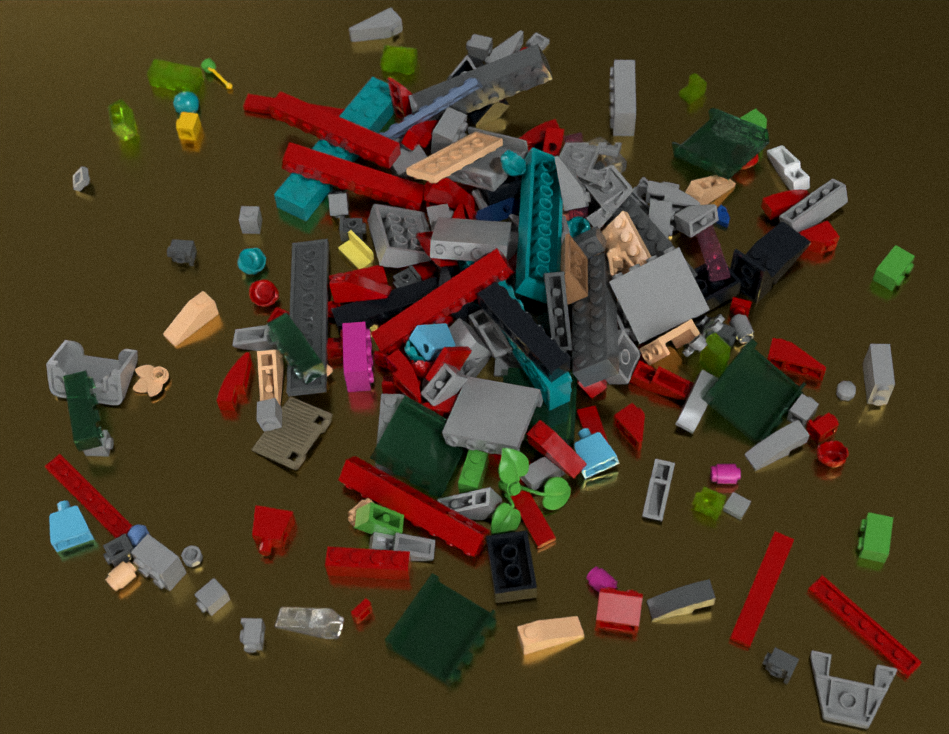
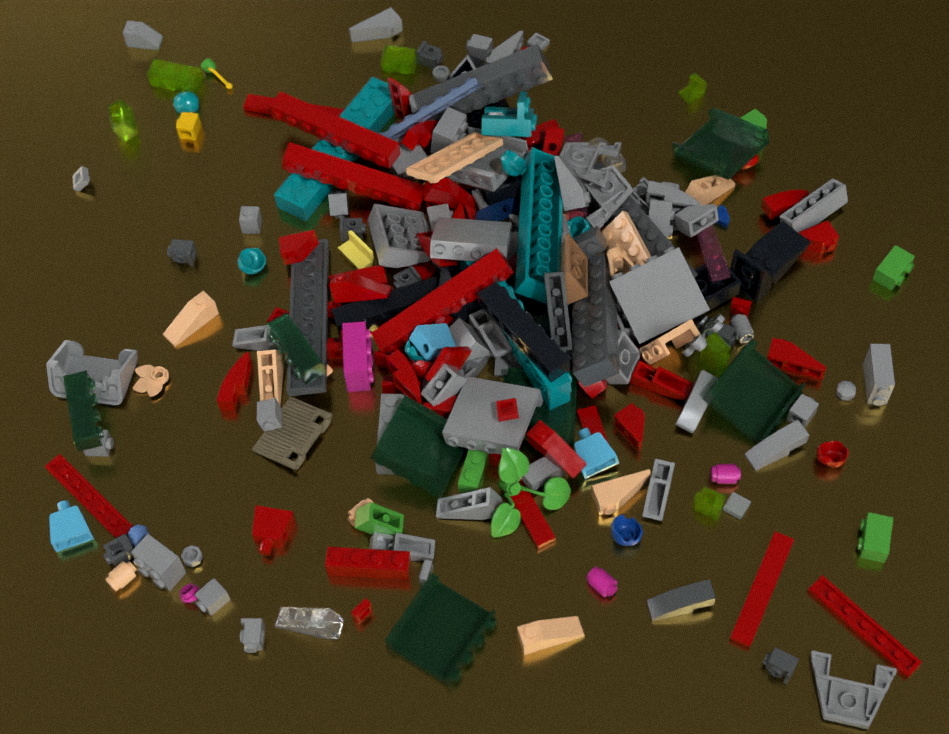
red hair [249,280,279,307] -> none
red brick [338,456,491,557] -> none
black brick [486,530,537,603] -> none
slope [595,587,643,634] -> none
light grey brick [609,60,636,136] -> none
white slope [767,145,810,190] -> none
red brick [805,412,839,445] -> none
none -> light grey slope [123,21,163,50]
none -> dark pink plate [179,583,200,603]
none -> red slope [279,230,319,265]
none -> dark grey brick [416,41,444,69]
none -> light grey tile [419,560,433,588]
none -> light grey tile [433,66,449,82]
none -> teal brick [482,91,537,137]
none -> red plate [496,398,519,422]
none -> light nougat slope [591,469,651,515]
none -> blue hair [611,514,643,546]

